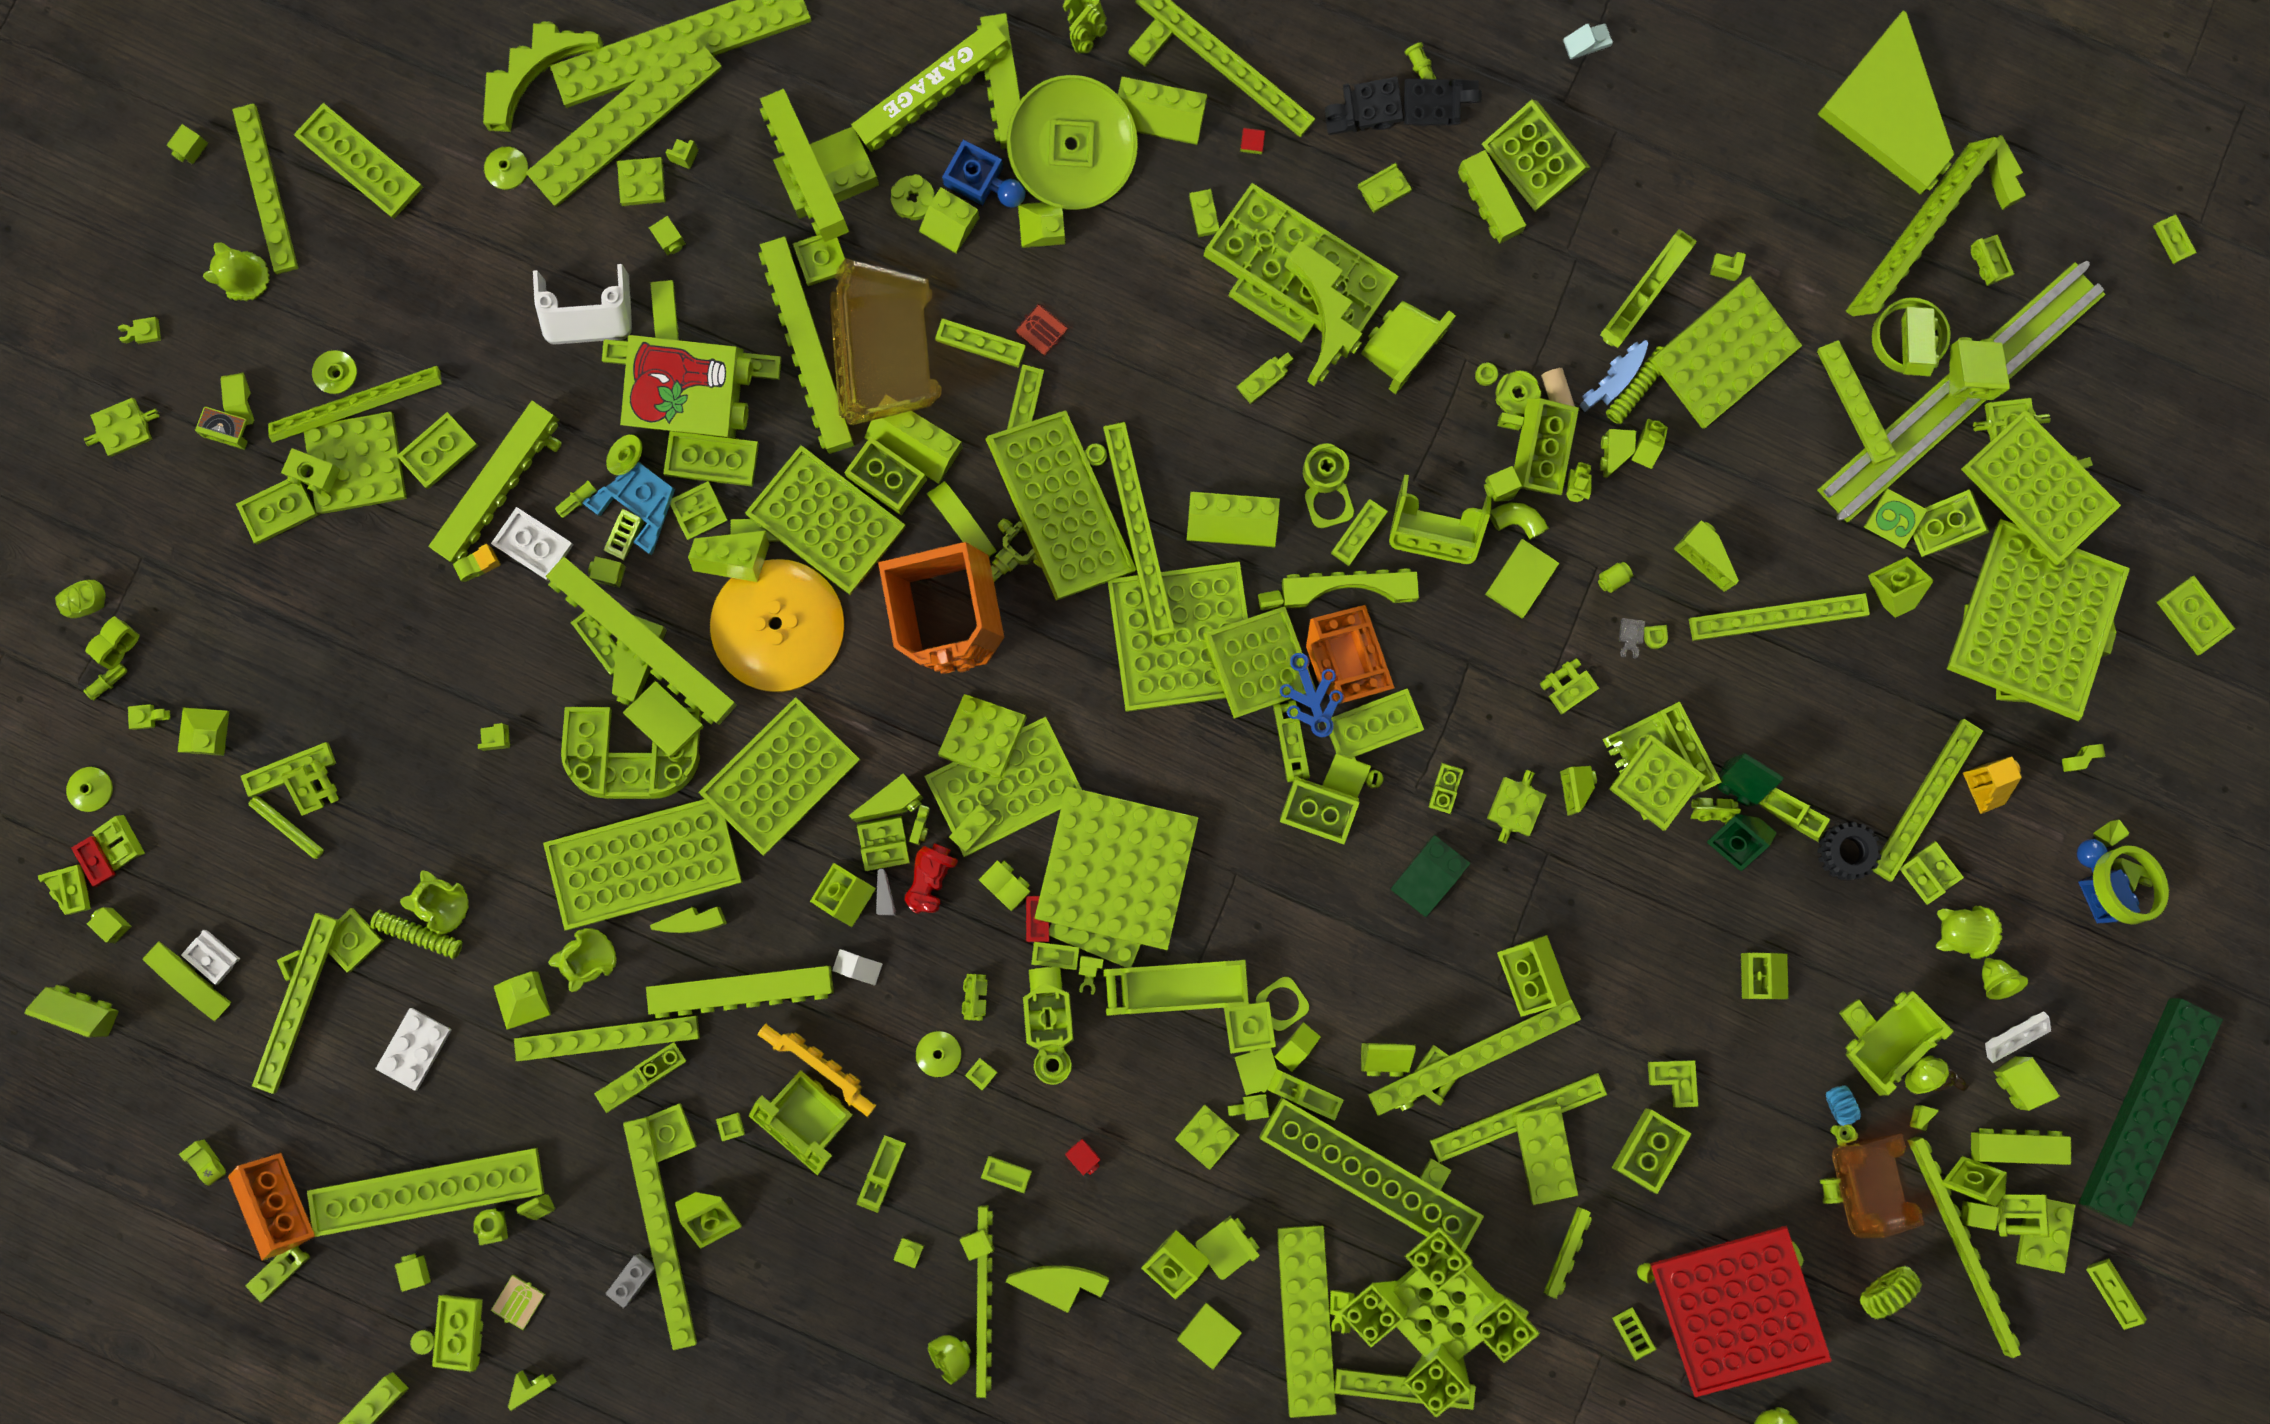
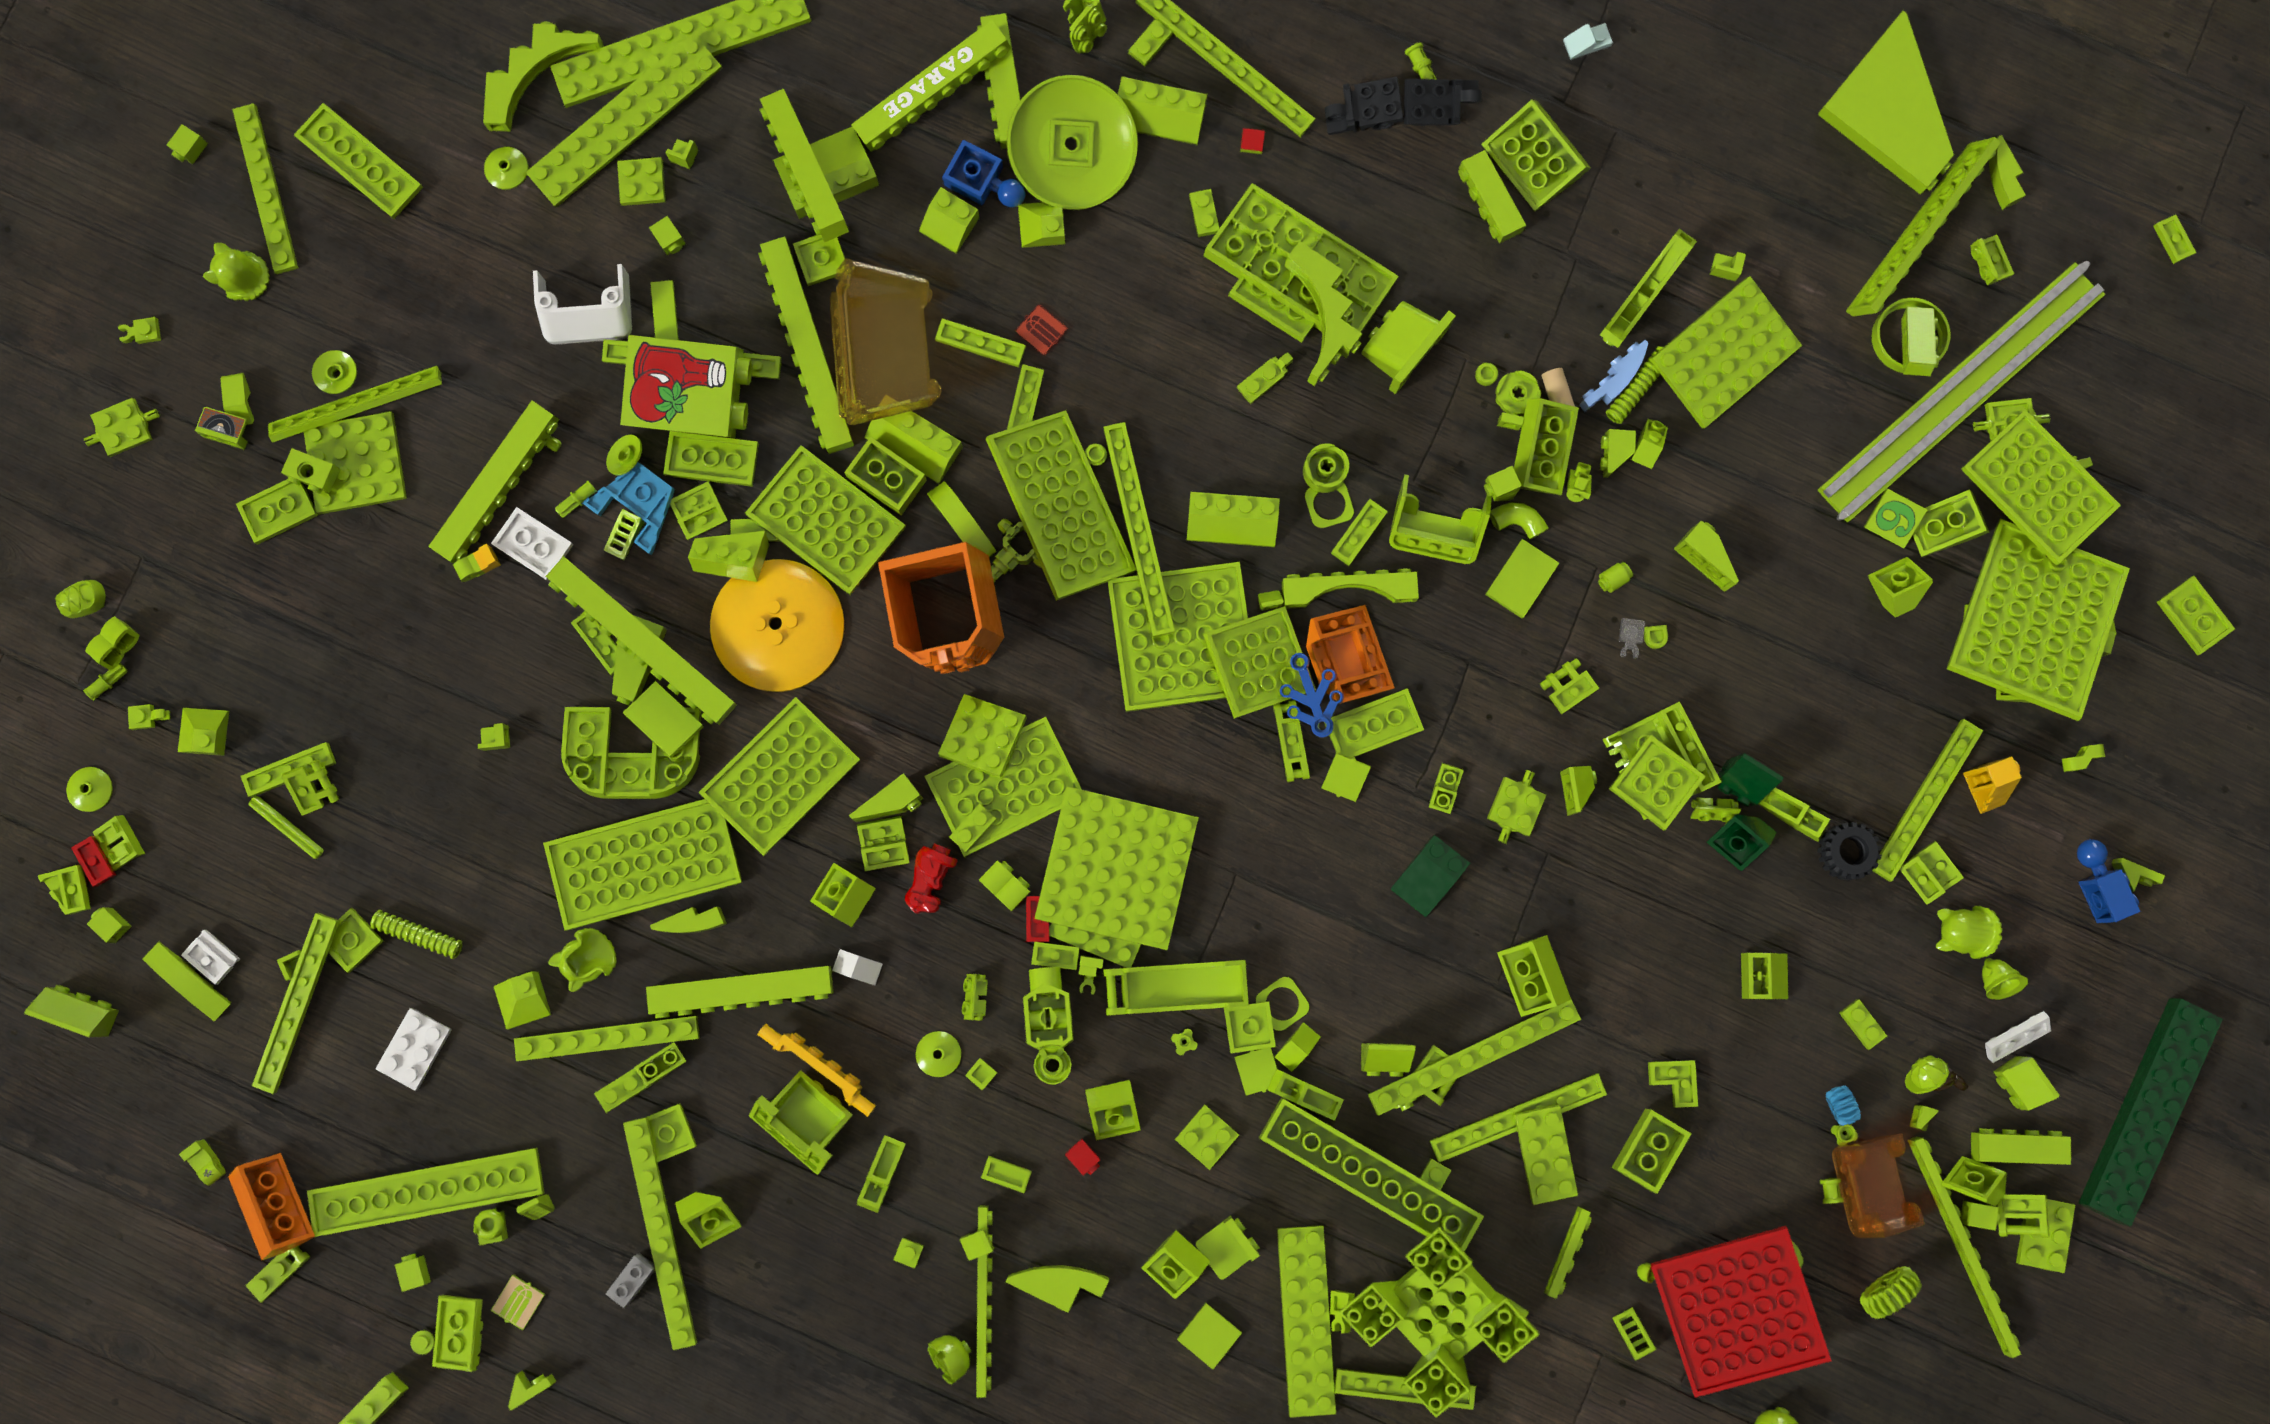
lime plate [397,412,478,490] -> none
lime hair [400,870,469,934] -> none
lime brick [588,556,626,588] -> none
lime tile [716,1112,745,1141] -> none
light grey slope [876,869,896,916] -> none
lime plate [891,175,935,220] -> none
lime plate [909,805,930,845] -> none
lime plate [1228,1094,1269,1120] -> none
lime brick [1280,776,1359,844] -> none
lime plate [1358,163,1412,213] -> none
lime hinge [1365,770,1383,788] -> none
lime plate [1689,593,1870,641] -> none
lime plate [1817,340,1897,466] -> none
lime windscreen [1845,991,1954,1096] -> none
lime slope [1949,337,2010,400] -> none
lime plate [2086,1259,2147,1330] -> none
lime slope [2093,820,2129,847] -> none
lime piece [2093,846,2169,924] -> none
none -> lime slope [1085,1080,1141,1140]
none -> lime plate [1171,1029,1197,1055]

